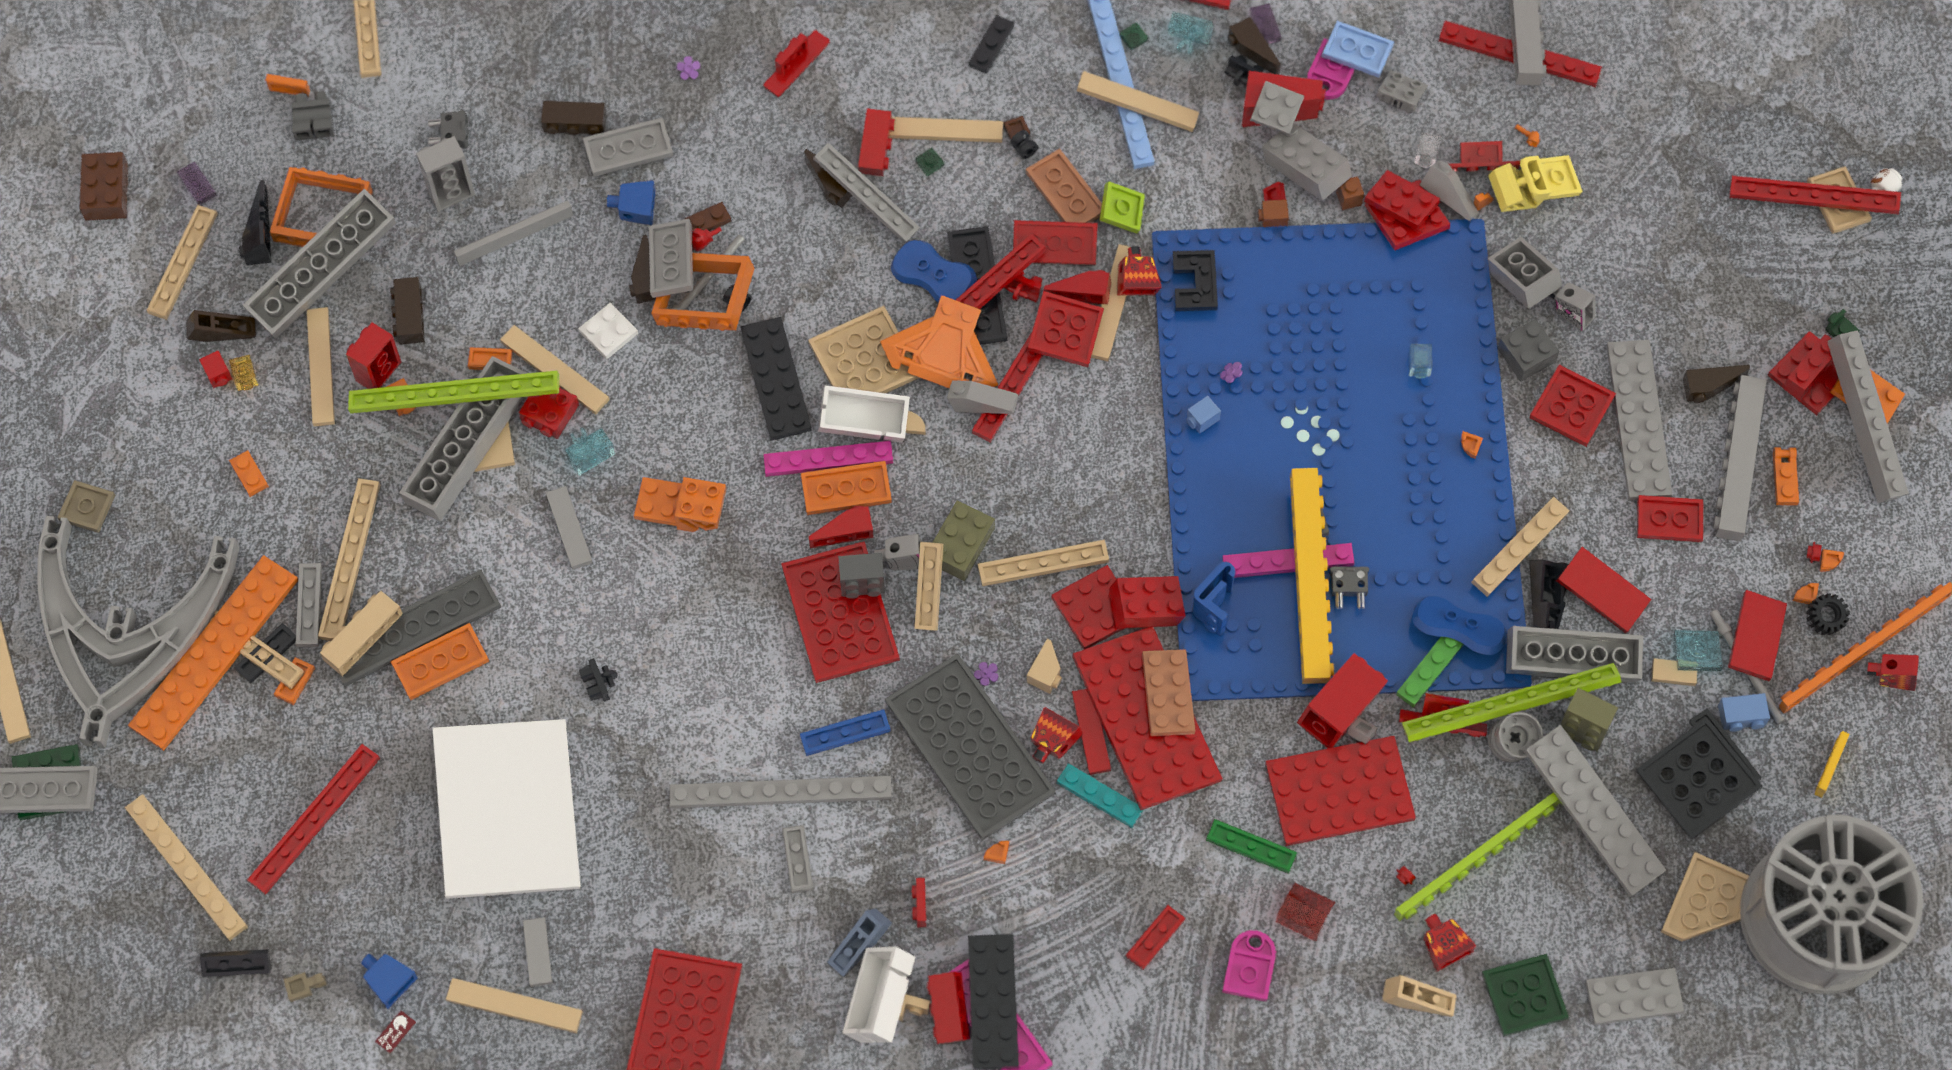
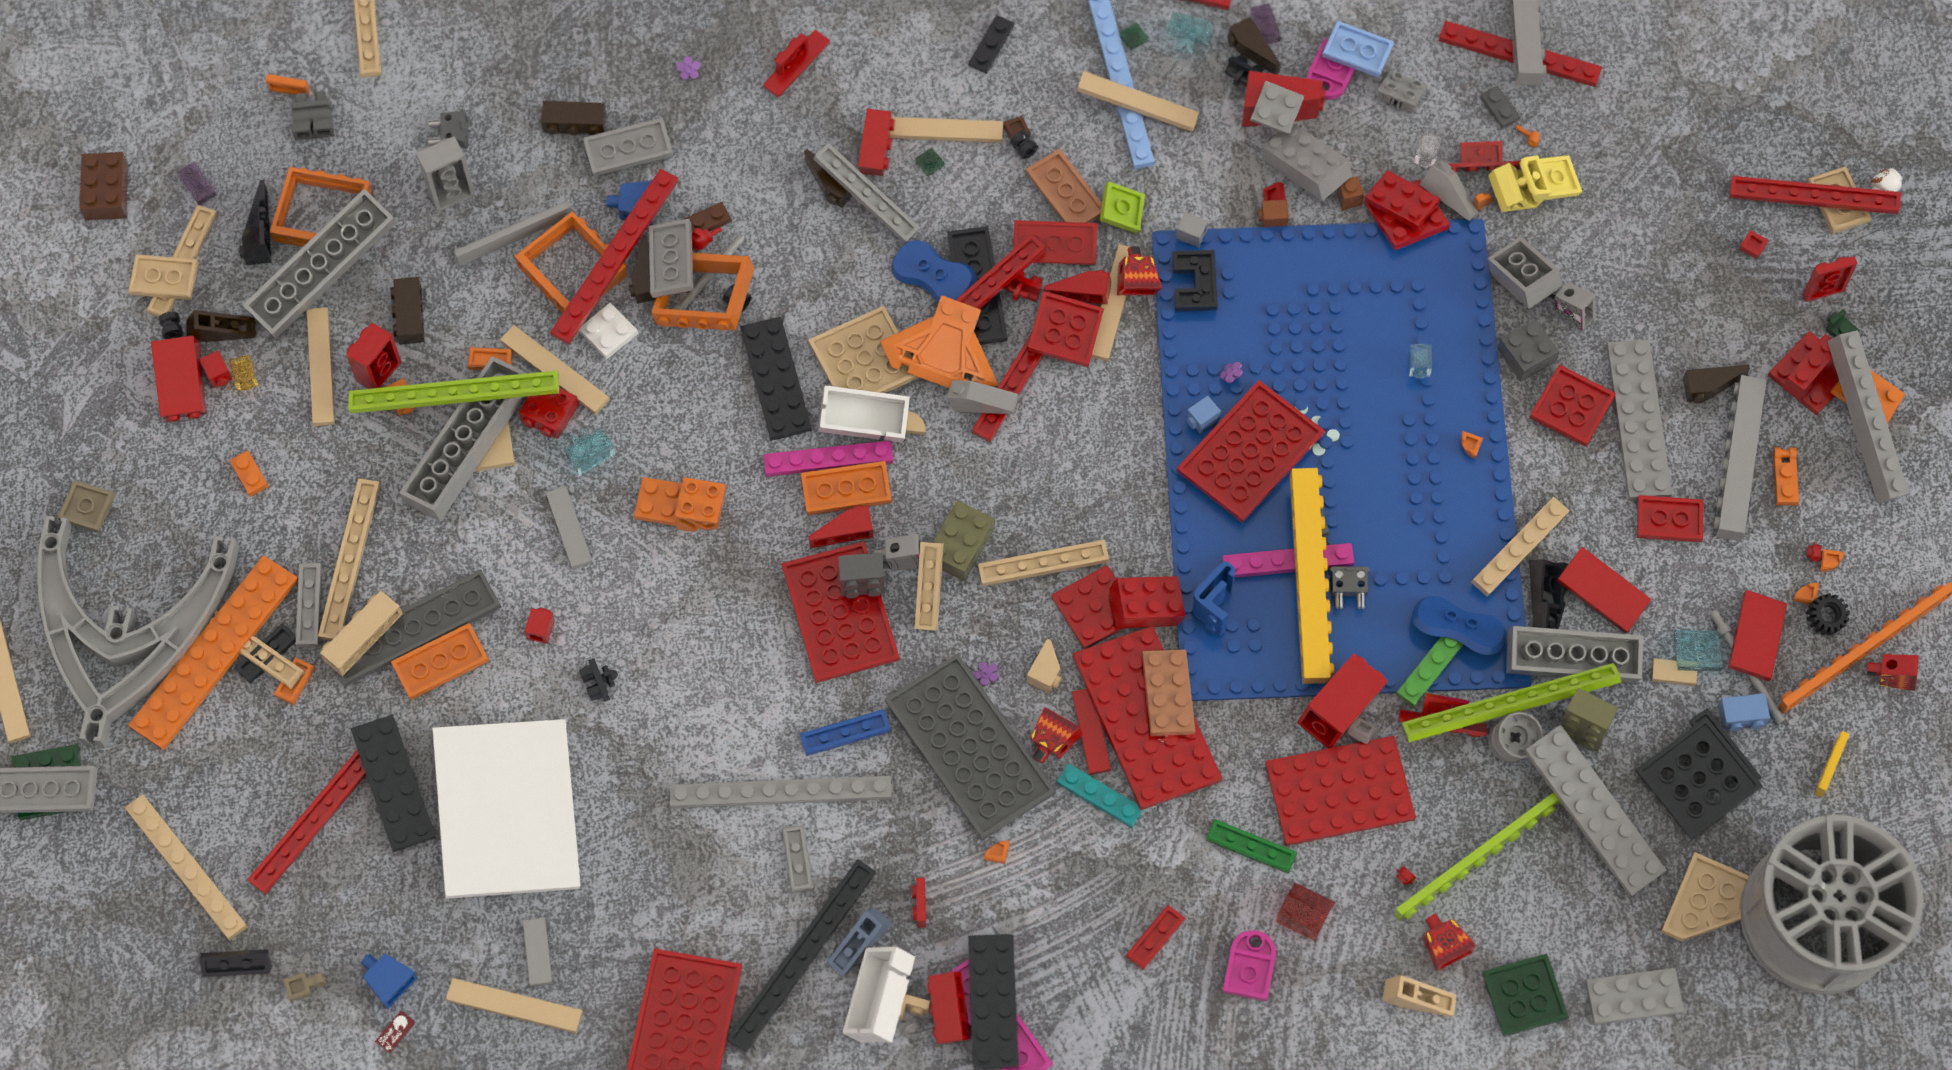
none -> tan tile [128,254,199,300]
none -> red slope [151,336,206,422]
none -> black wheel [158,311,184,339]
none -> black plate [350,714,436,852]
none -> orange window [514,211,628,314]
none -> red brick [524,607,555,644]
none -> red plate [550,168,679,345]
none -> black plate [727,859,876,1053]
none -> light grey panel [1176,212,1208,248]
none -> red plate [1177,380,1325,523]
none -> dark grey plate [1480,85,1520,129]
none -> red plate [1739,230,1769,259]
none -> red plate [1802,256,1857,302]

